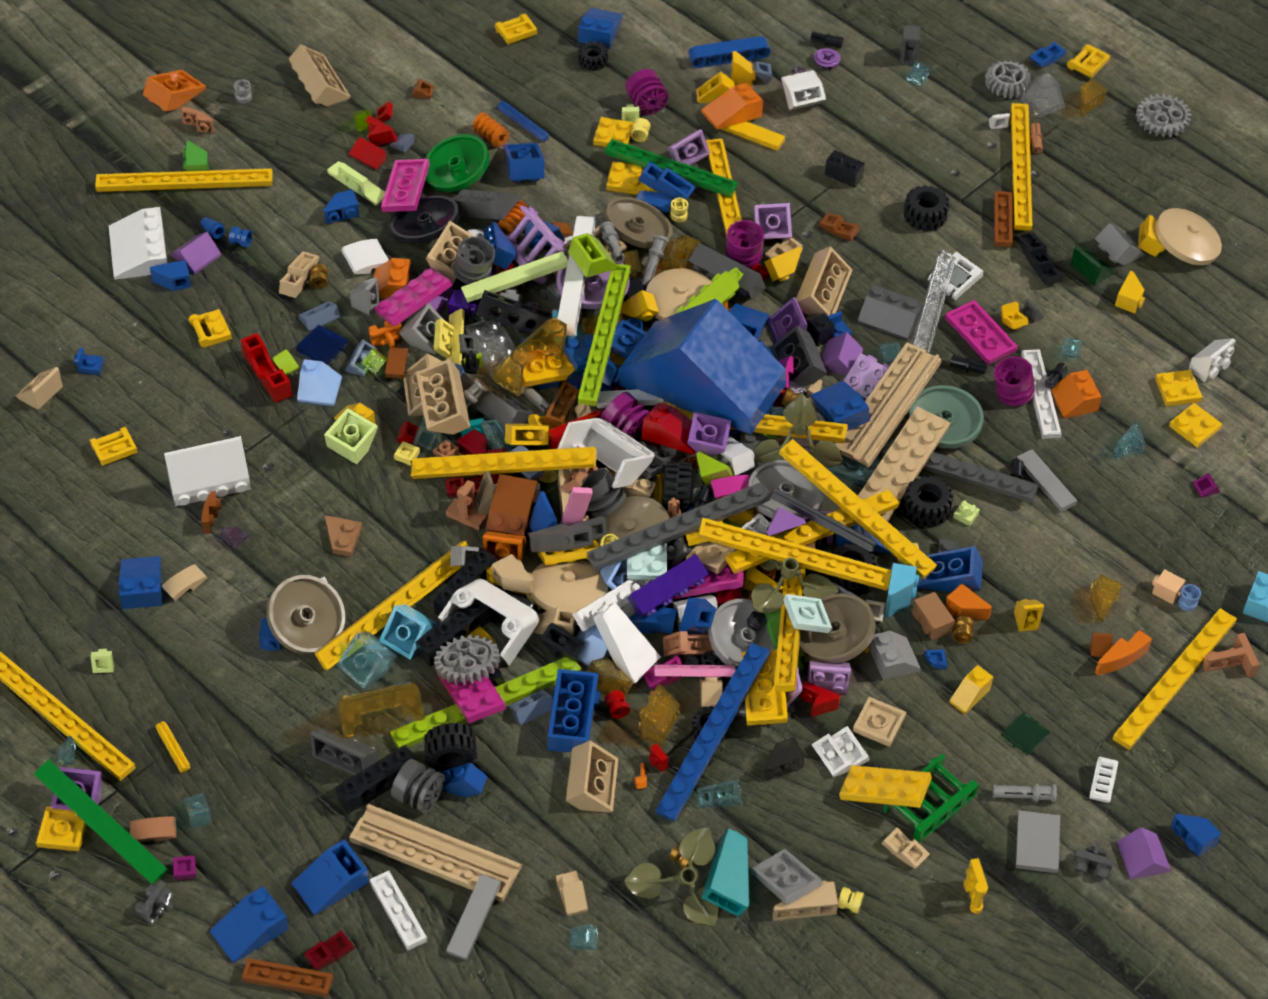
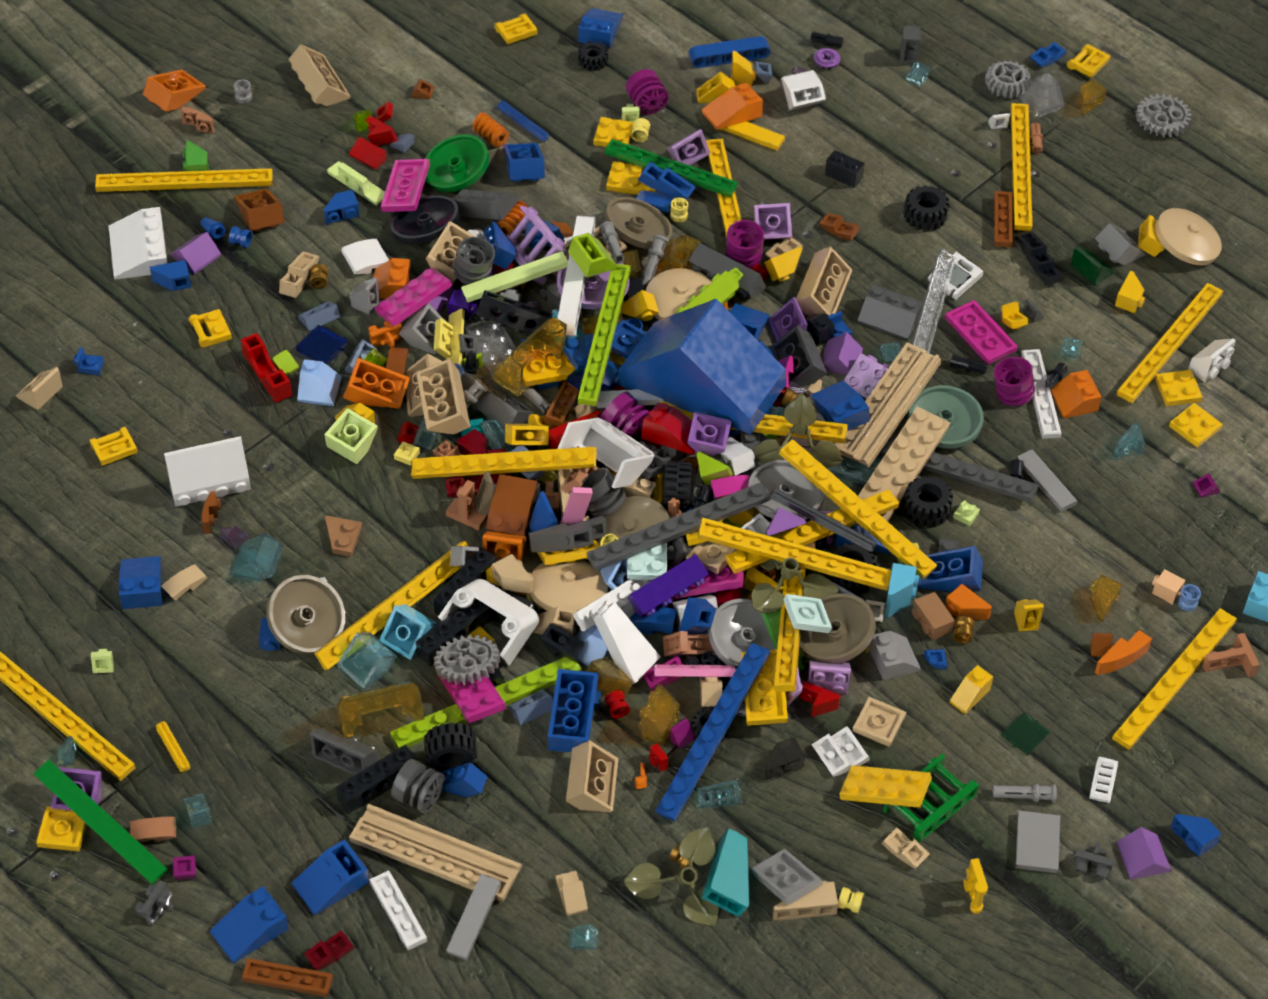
black bush [747,611,767,631] -> none
none -> clear light blue slope [230,532,283,581]
none -> dark orange slope [234,188,285,231]
none -> orange slope [343,358,410,408]
none -> nougat plate [544,481,559,512]
none -> magenta slope [670,718,694,749]
none -> yellow plate [1117,283,1223,404]

